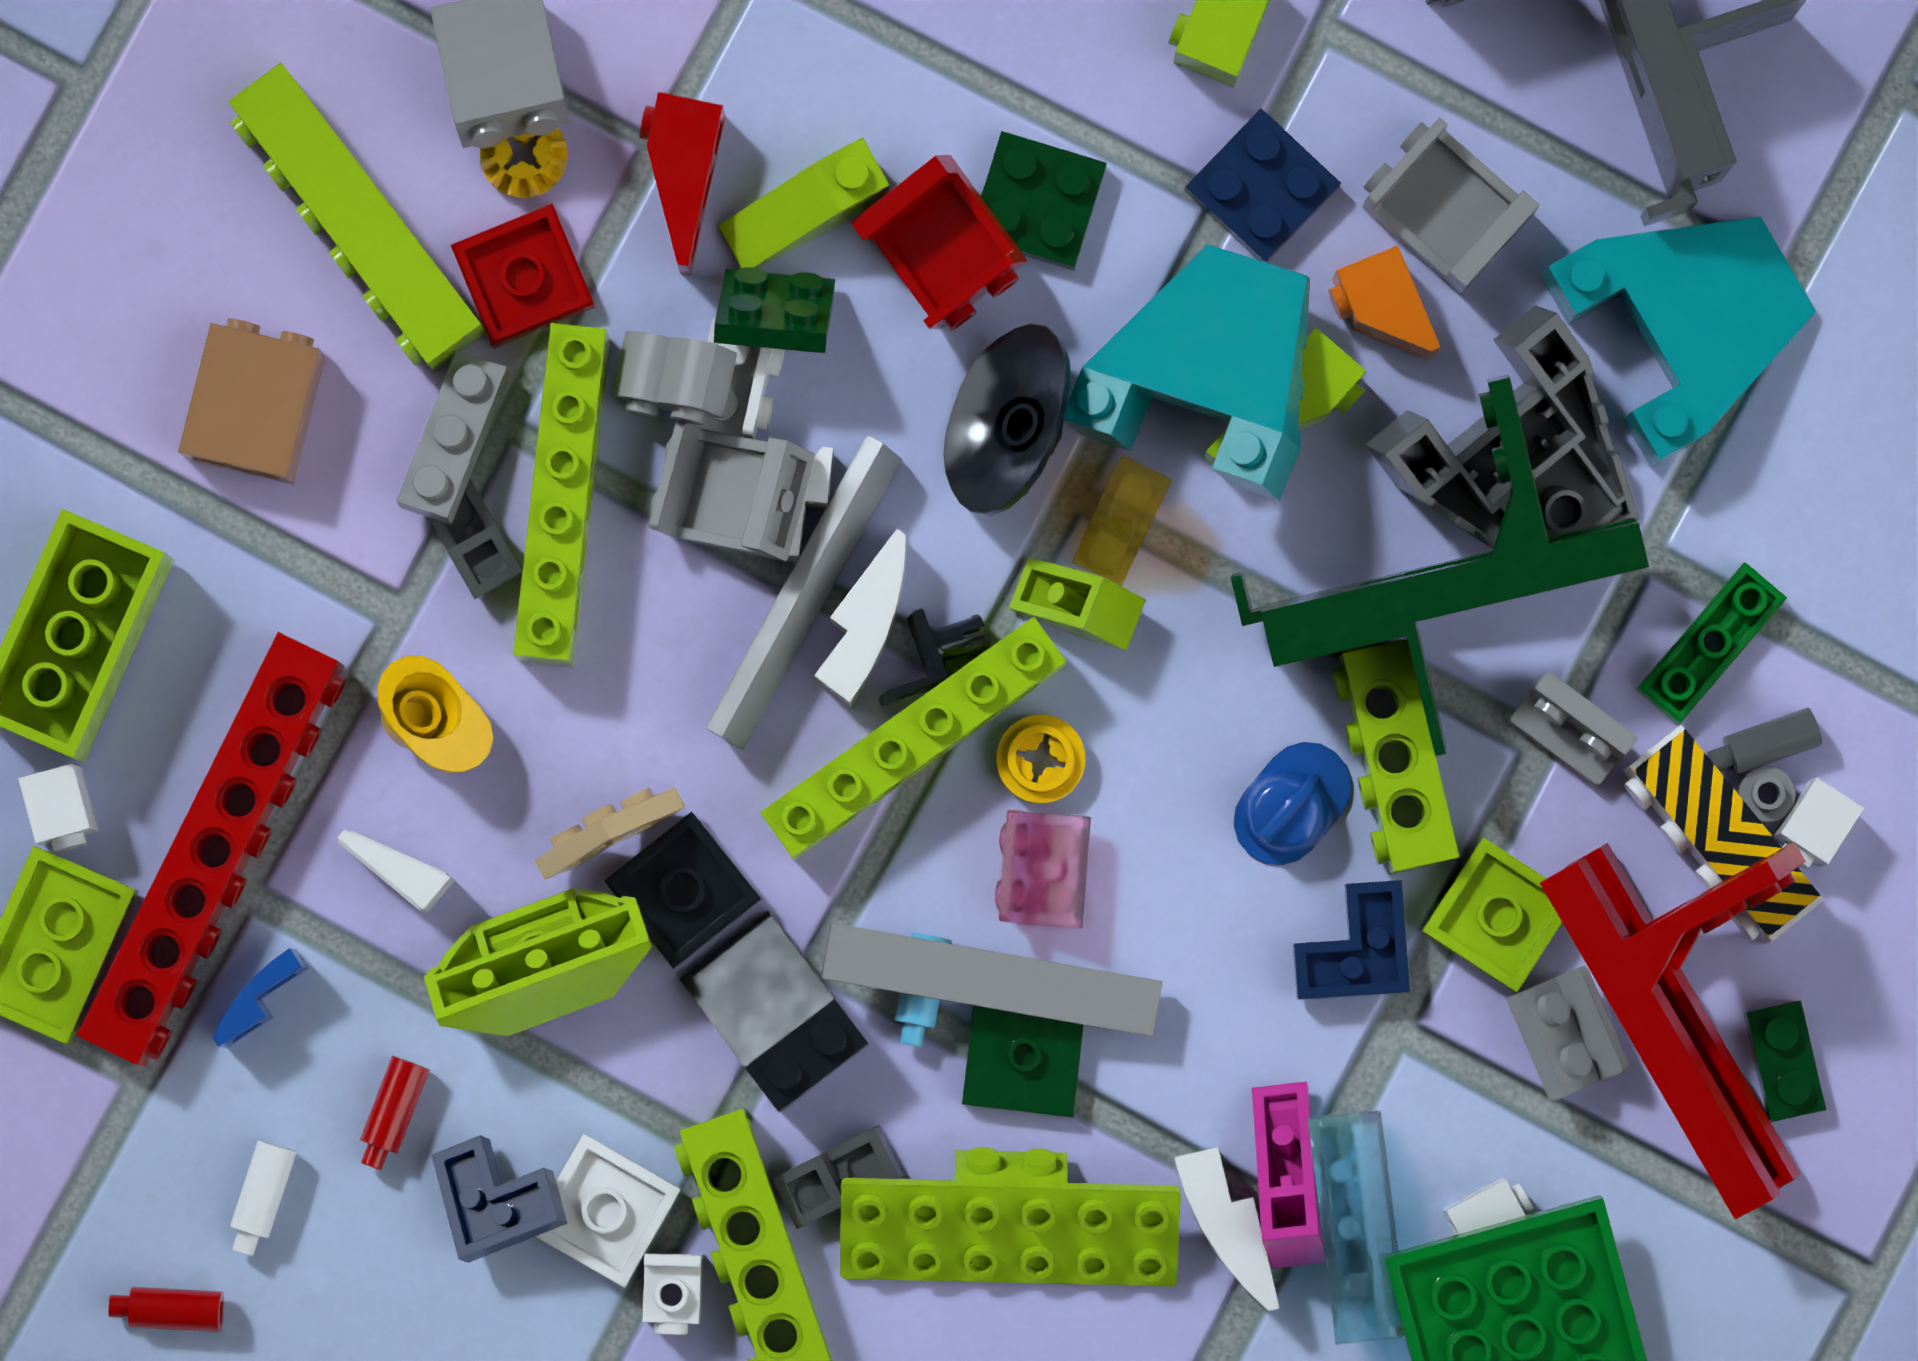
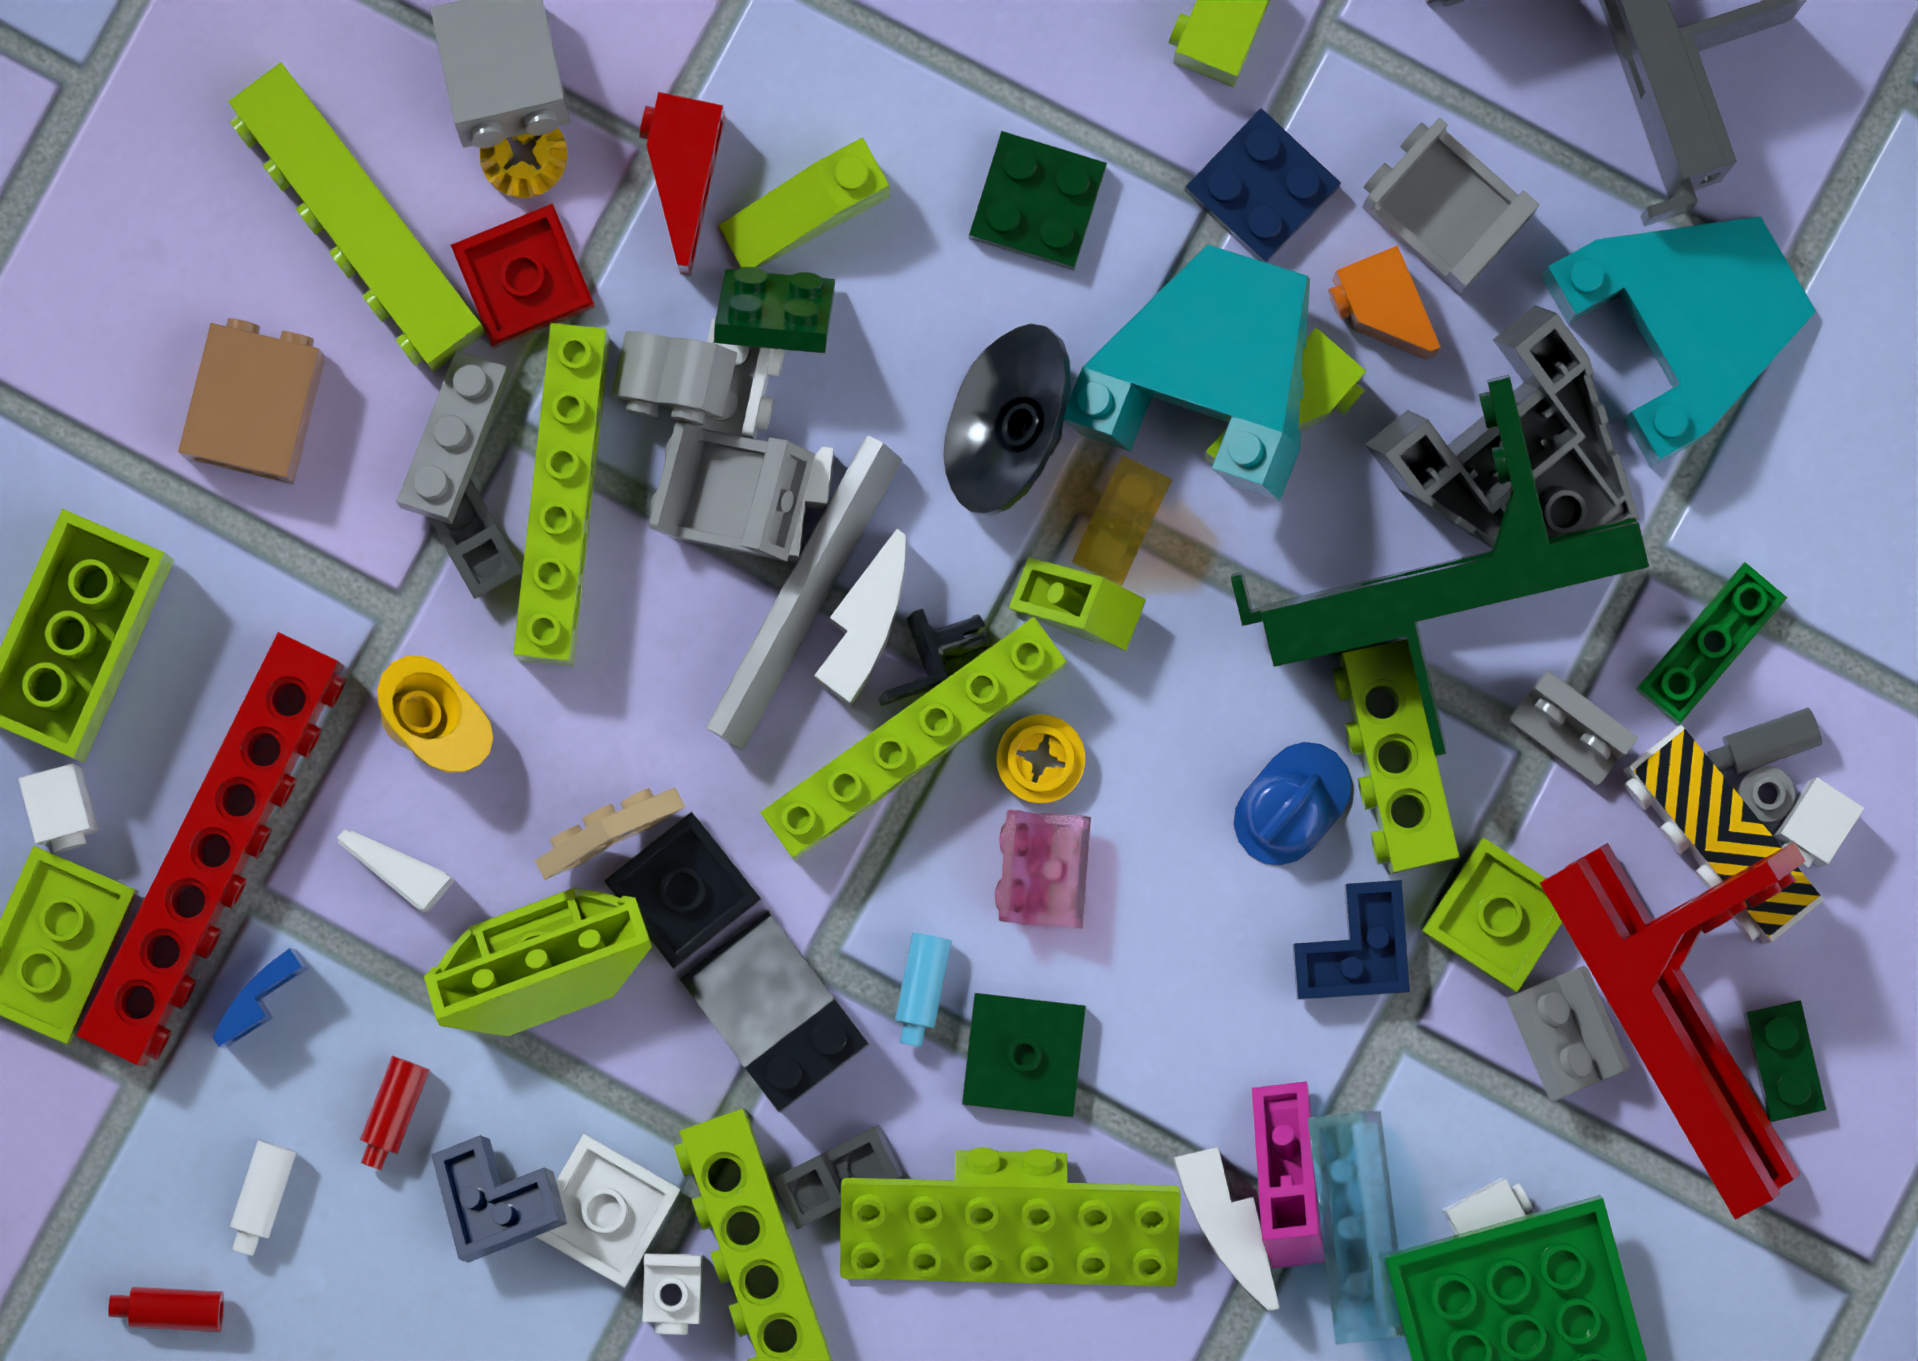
light grey tile [820,923,1163,1037] -> none
red panel [851,155,1028,331] -> none

